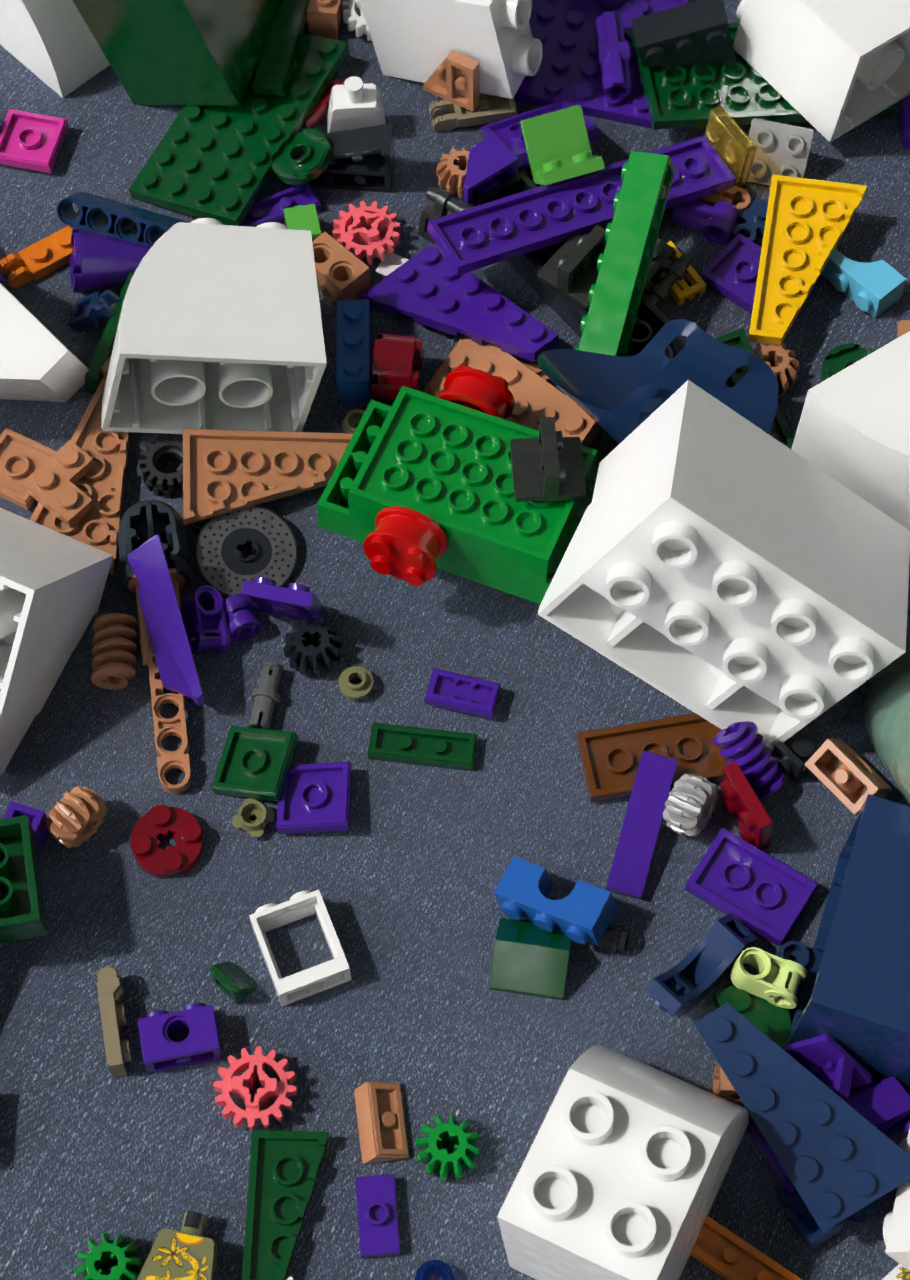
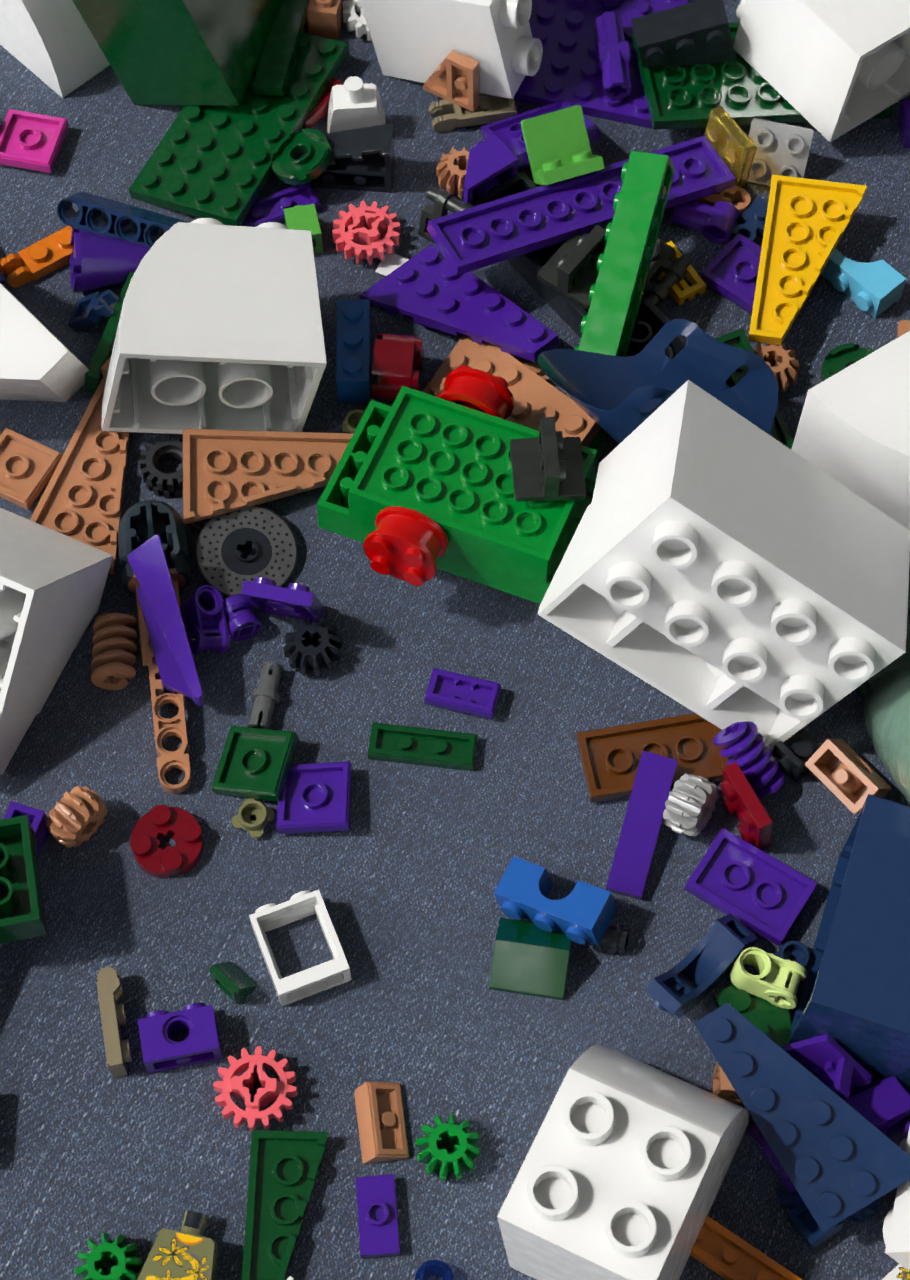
nougat plate [21,440,95,528] -> none
nougat brick [312,232,371,303] -> none
olive plate [338,666,374,700] -> none

